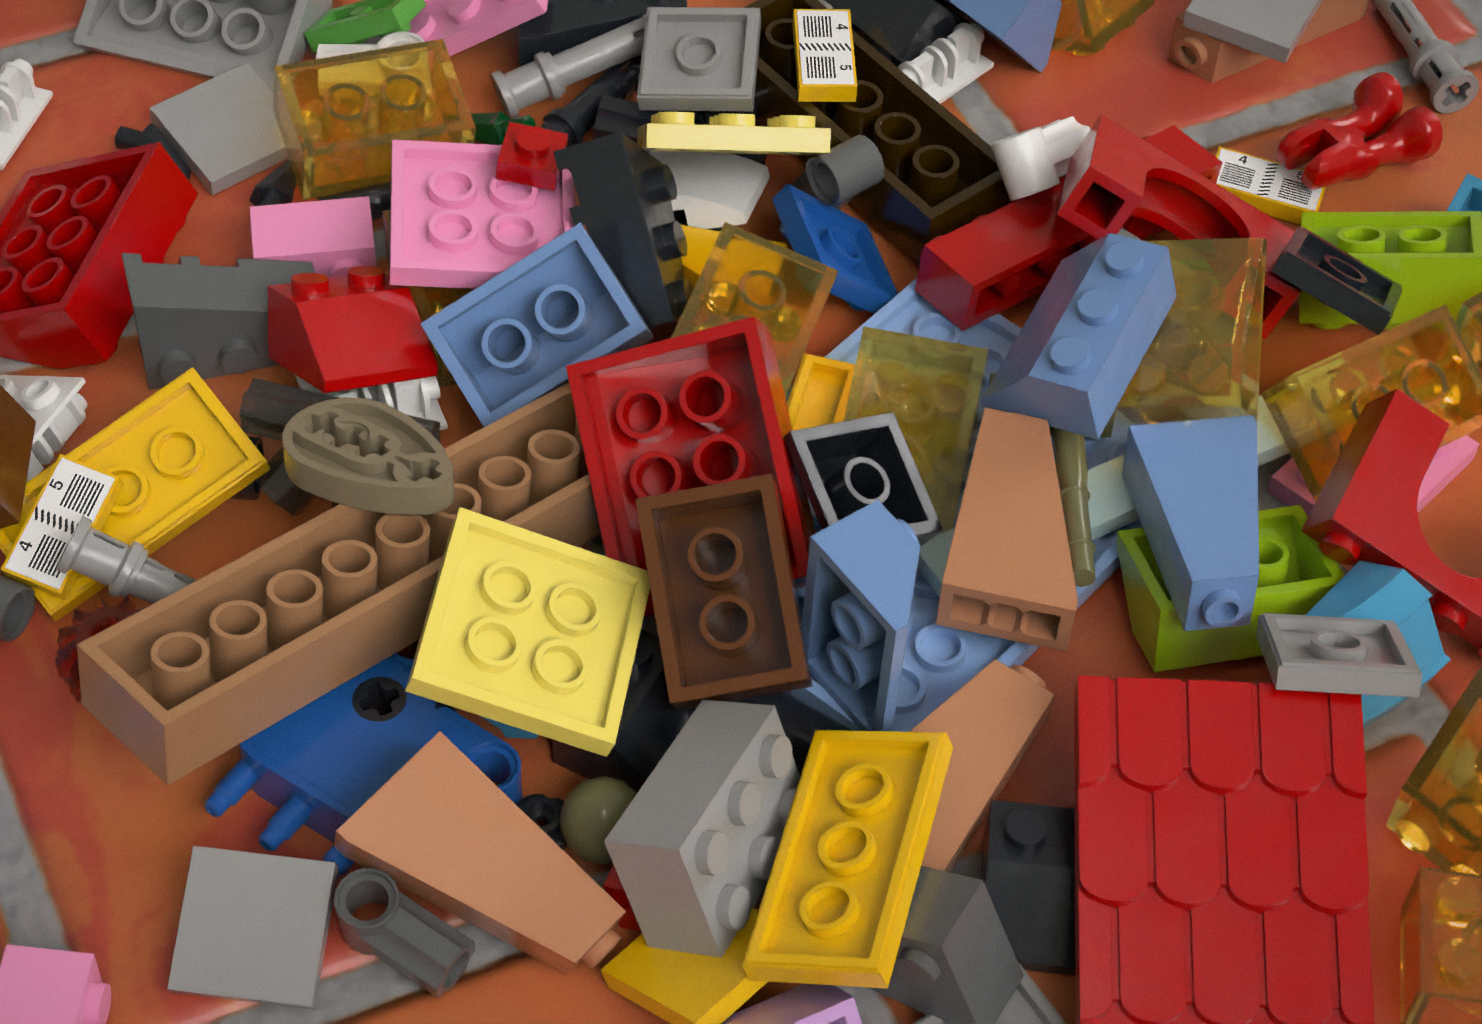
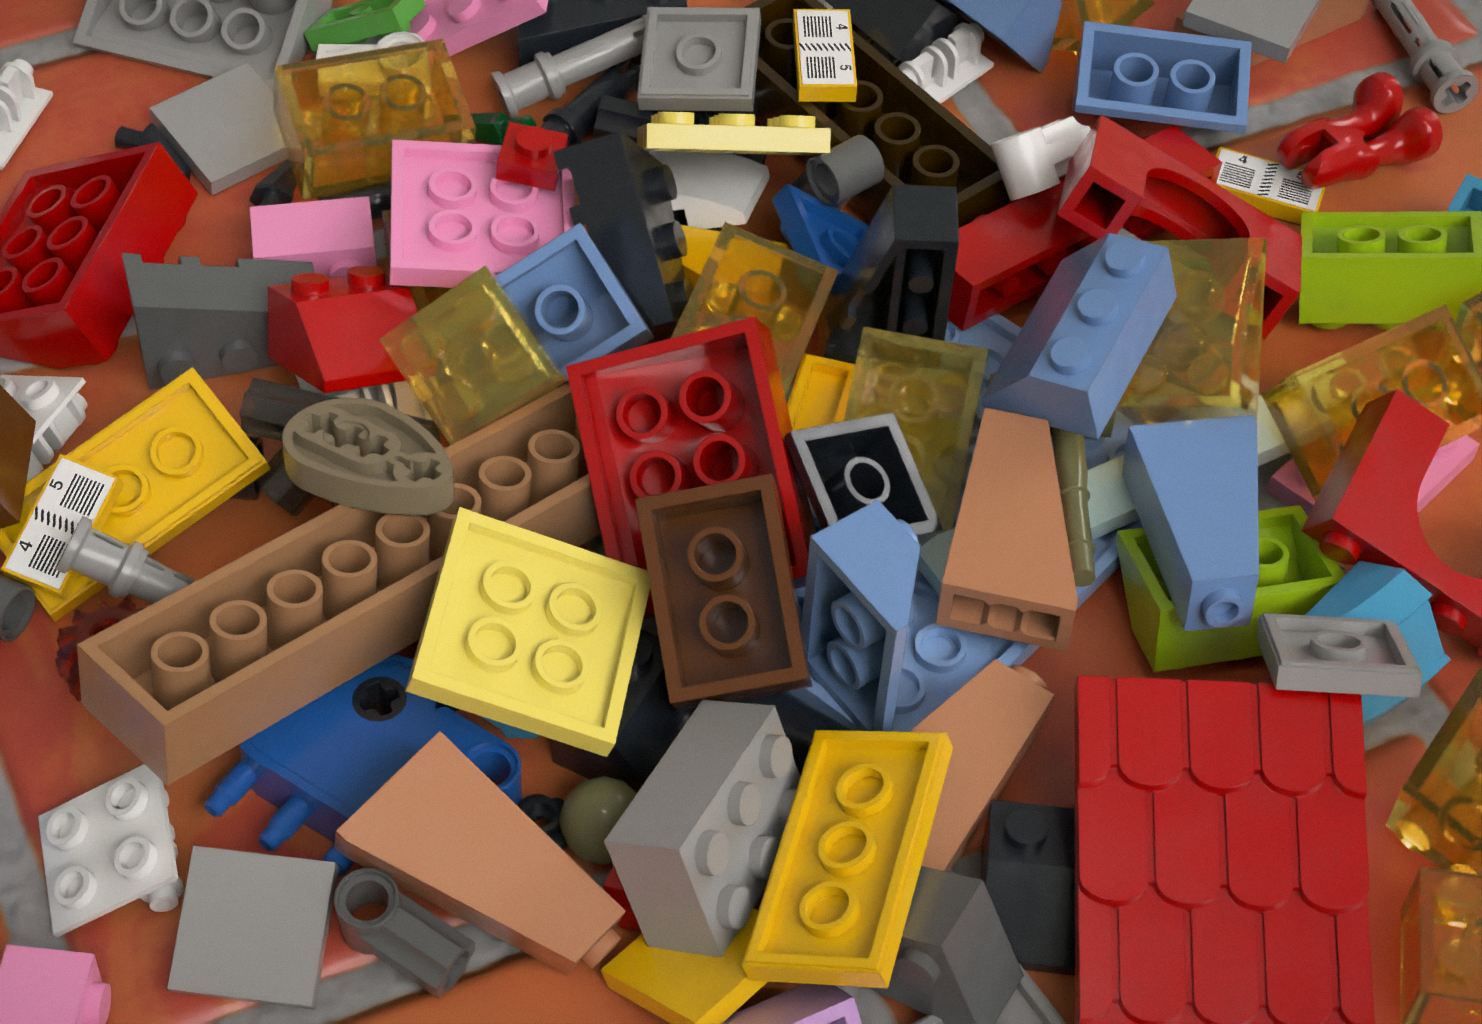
black plate [1271,227,1403,336] -> none
none -> white hinge [38,764,184,937]
none -> clear yellow brick [379,266,568,445]
none -> black wedge [818,184,959,370]
none -> medium blue slope [1072,21,1252,134]

